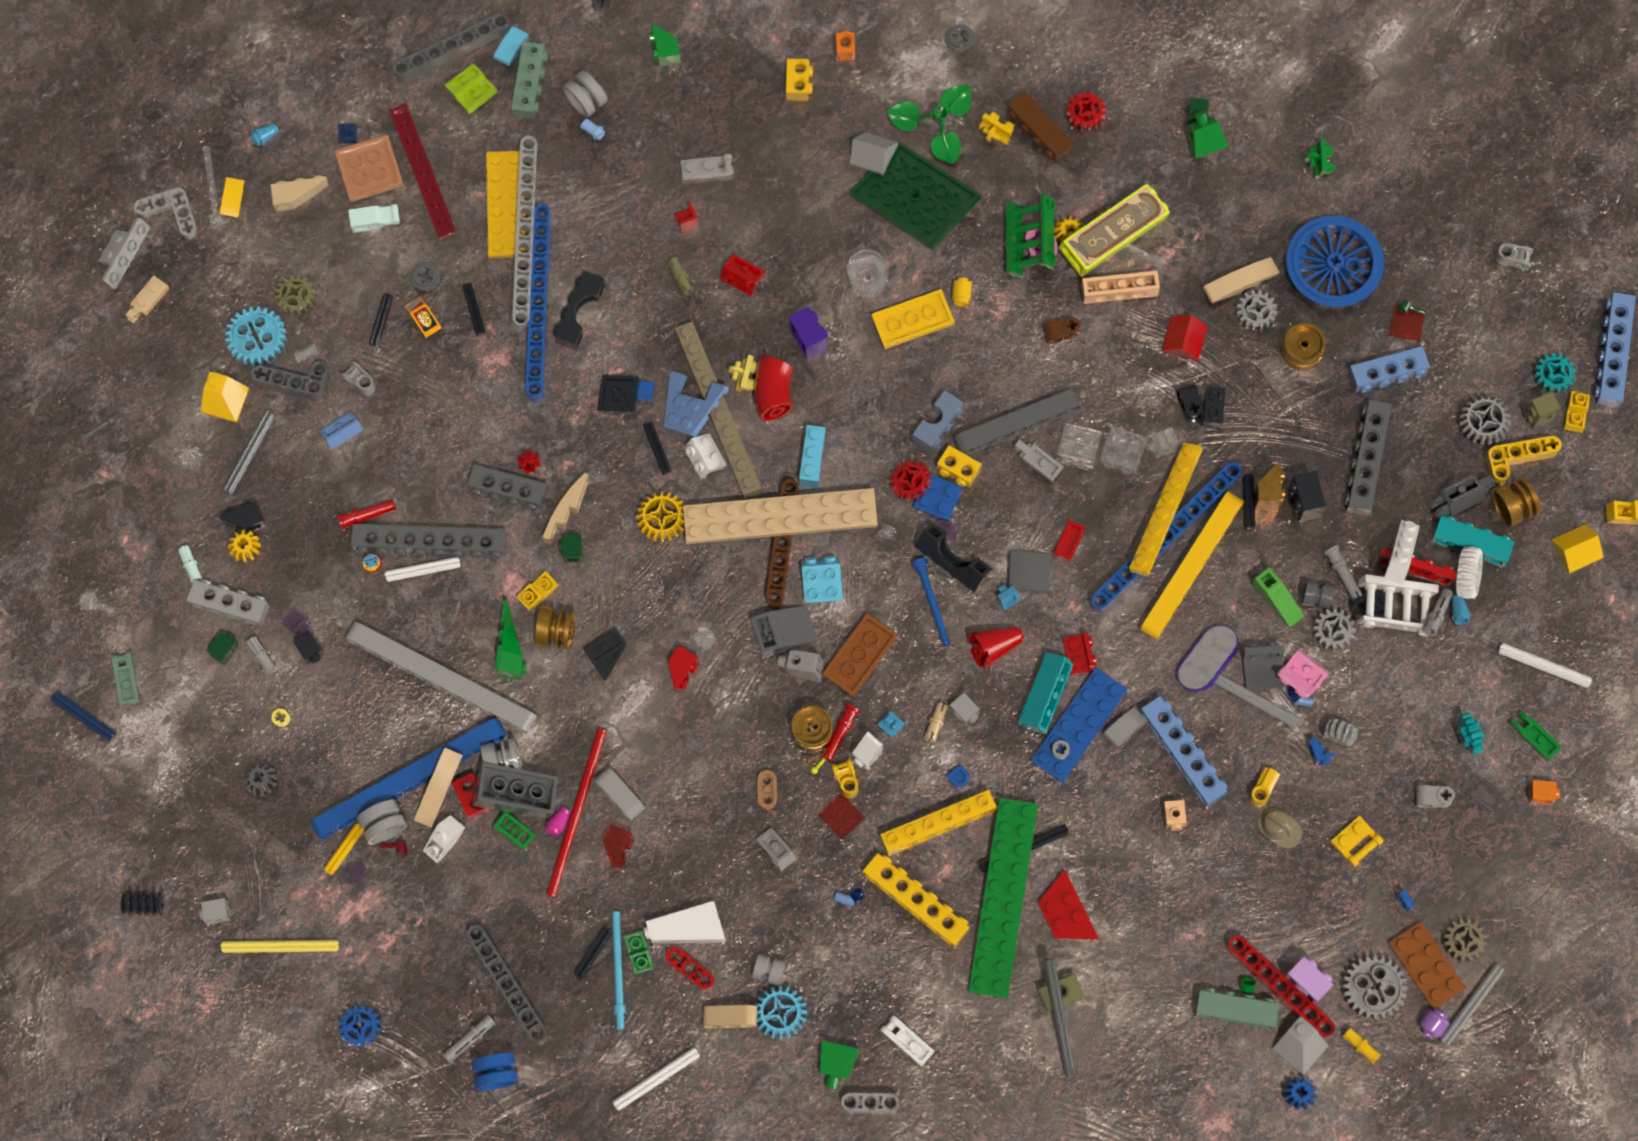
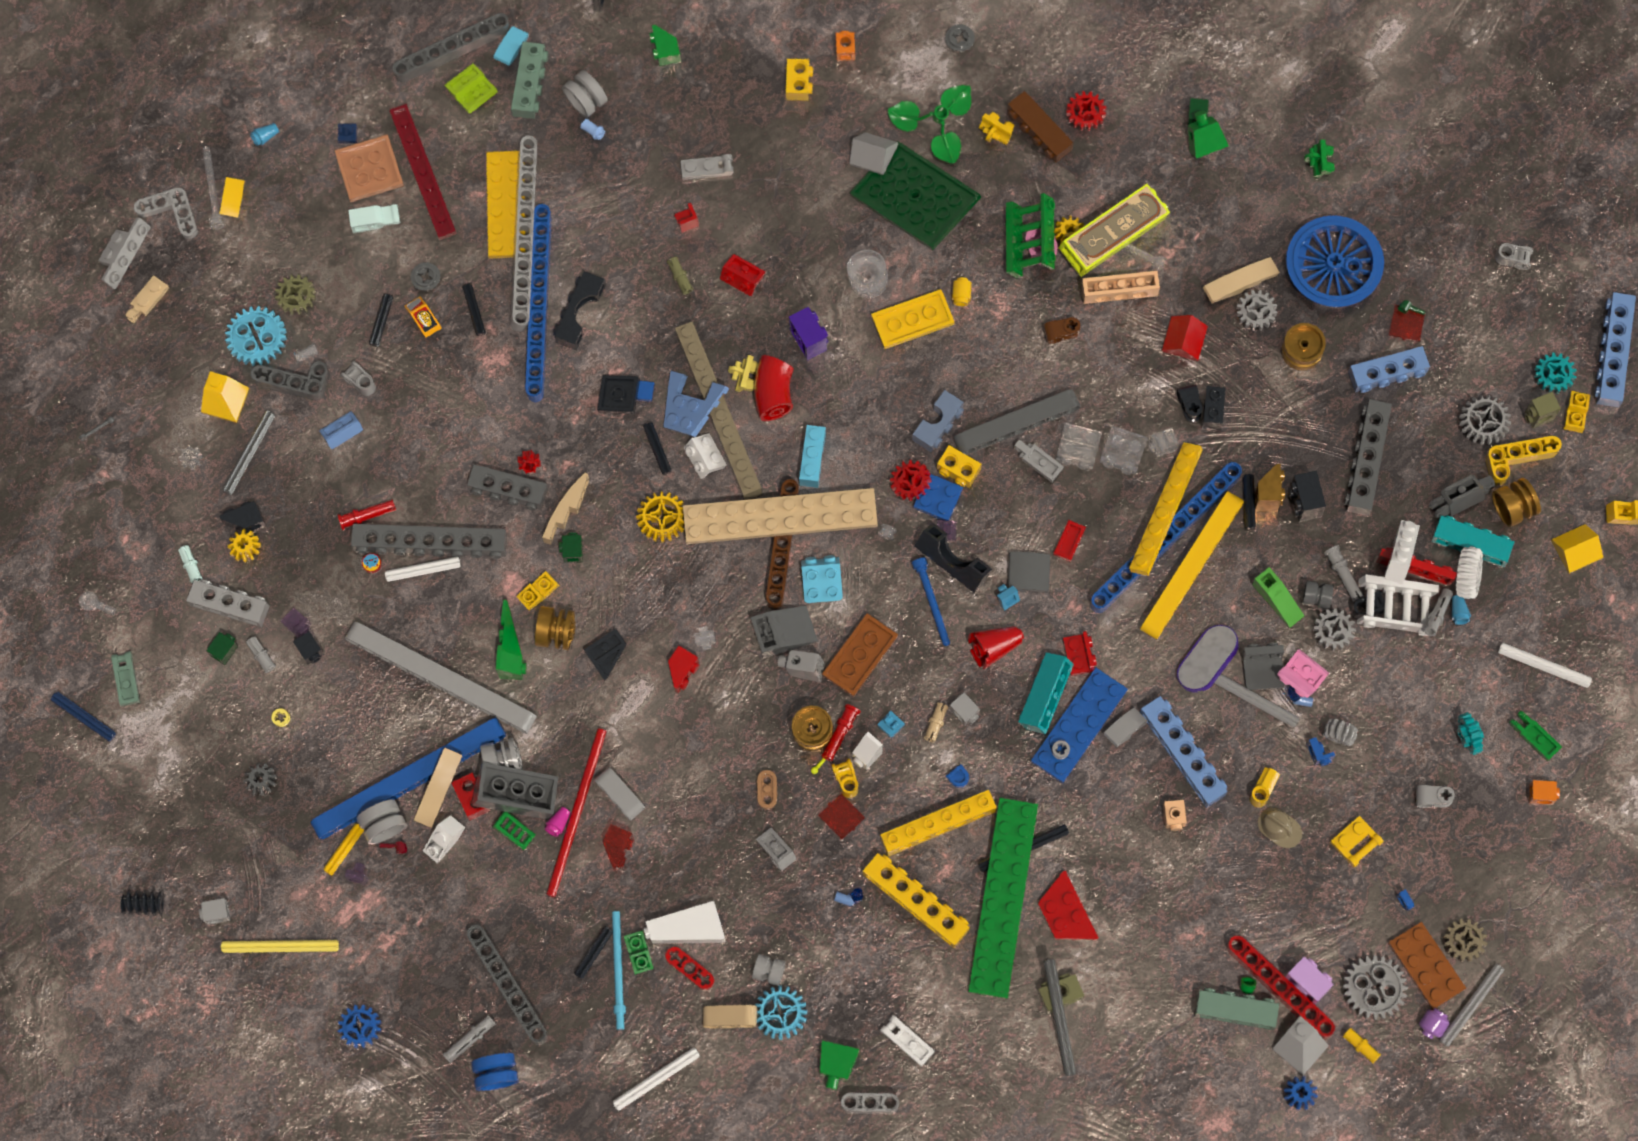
tan slope [271,175,329,212] -> none

